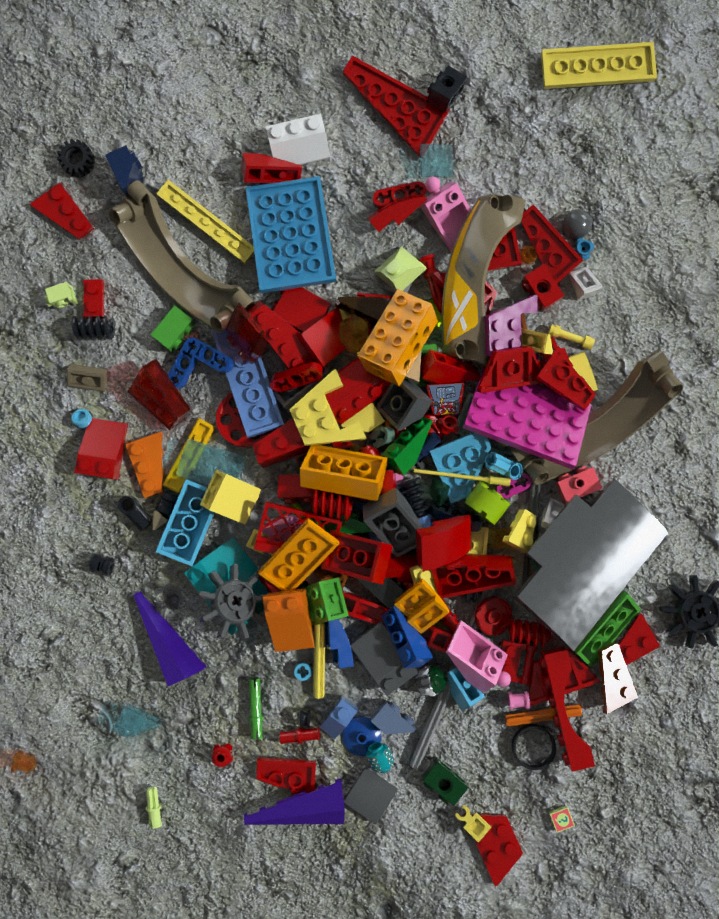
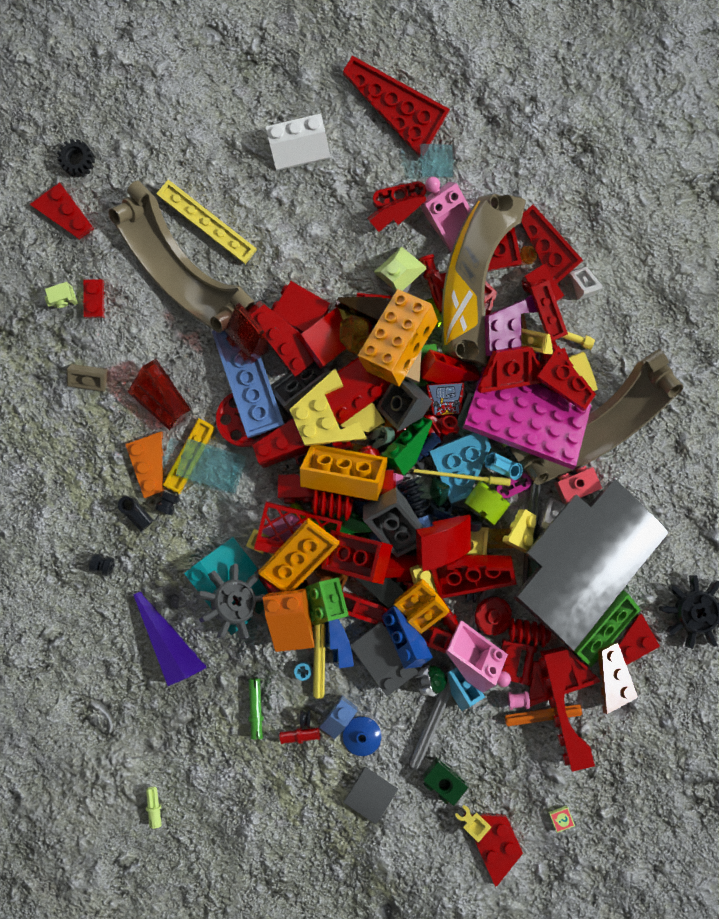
clear orange brick [11,750,37,774] -> none
medium azure tile [71,409,92,428] -> none
black piece [72,315,115,340] -> none
red slope [74,418,128,480] -> none
dark blue slope [105,145,143,197] -> none
clear light blue slope [113,703,163,737] -> none
bright green brick [151,305,195,352] -> none
dark tan slope [152,511,169,530] -> none
medium azure slope [156,479,215,566] -> none
blue beam [167,337,234,390] -> none
light yellow panel [200,469,261,524] -> none
red brick [211,744,233,767] -> none
red slope [241,153,302,183] -> none
dark purple wedge [244,779,345,825] -> none
dark azure plate [246,176,337,293] -> none
red wing [256,757,316,794] -> none
red beam [270,362,323,392] -> none
teal head [366,742,394,773] -> none
sand blue slope [371,700,416,735] -> none
black brick [426,65,468,113] -> none
black tyre [512,724,556,770] -> none
light yellow plate [541,42,657,89] -> none
dark grey hair [562,209,593,240] -> none
dark azure plate [574,238,594,260] -> none
none -> red plate [529,280,568,342]

